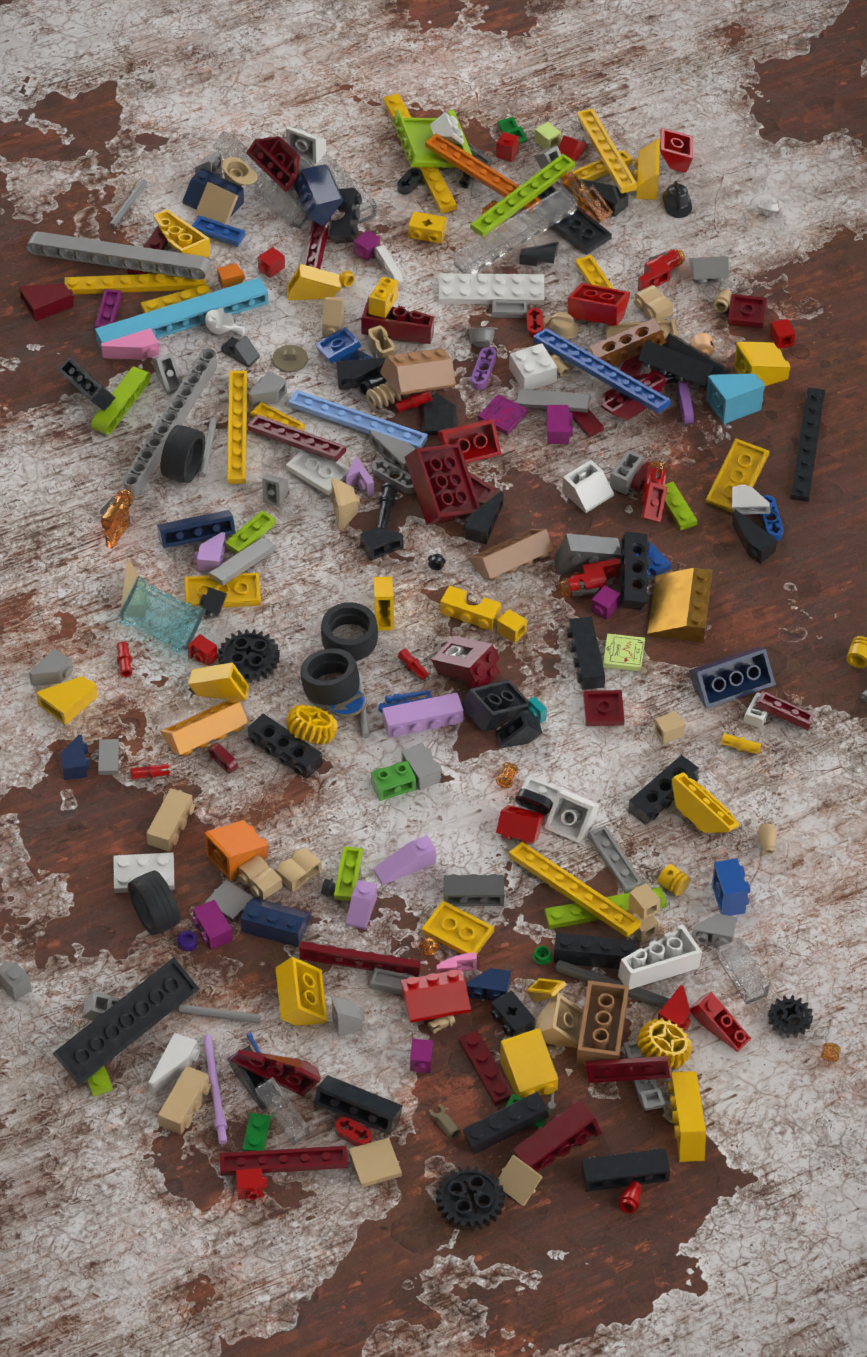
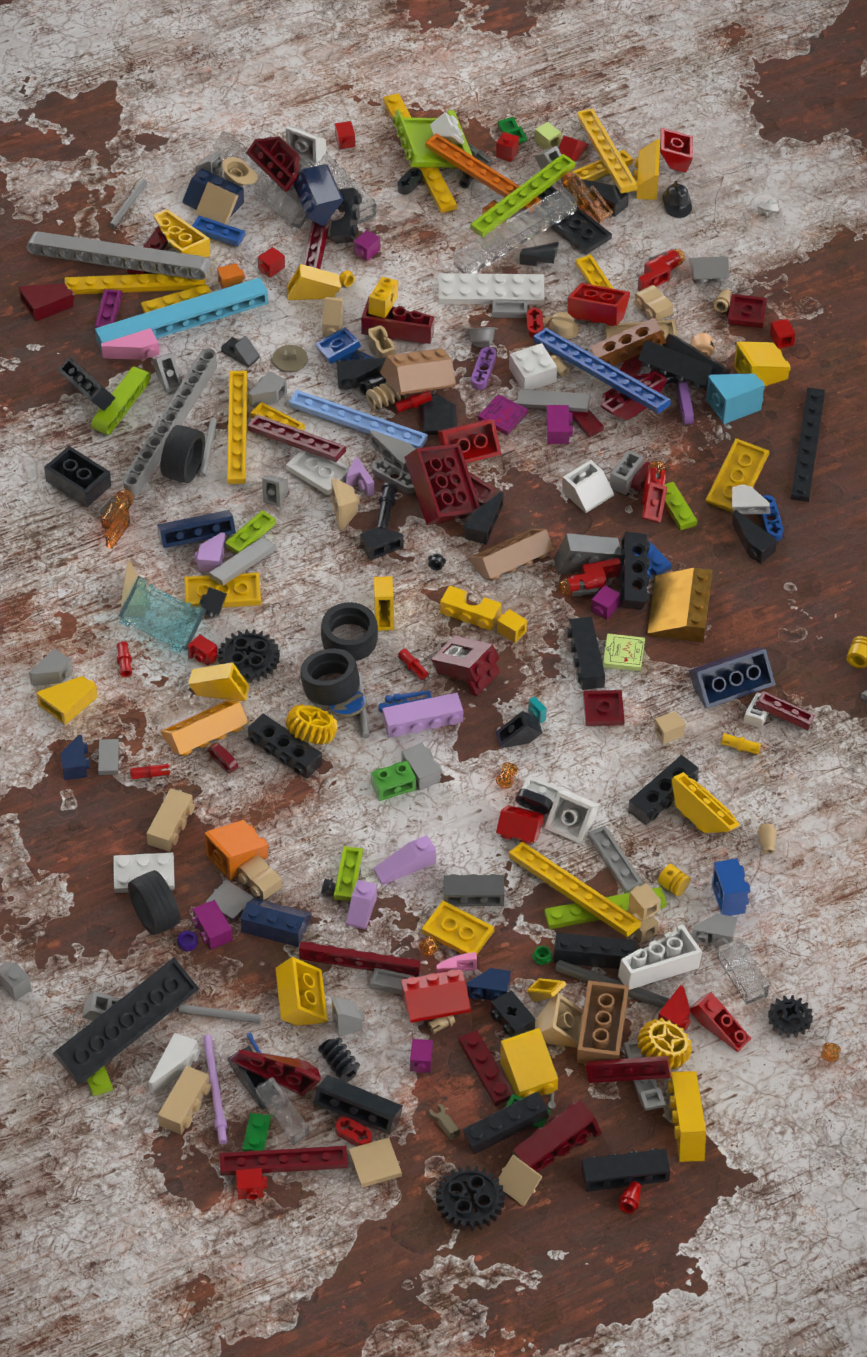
white hair [205,308,245,336] -> none
tan brick [276,847,322,892] -> none
white beam [374,245,403,284] -> none
yellow brick [408,211,447,244] -> none
black slope [461,680,529,732] -> none
none -> black brick [44,446,111,507]
none -> black piece [318,1037,360,1083]
none -> red brick [334,121,355,149]

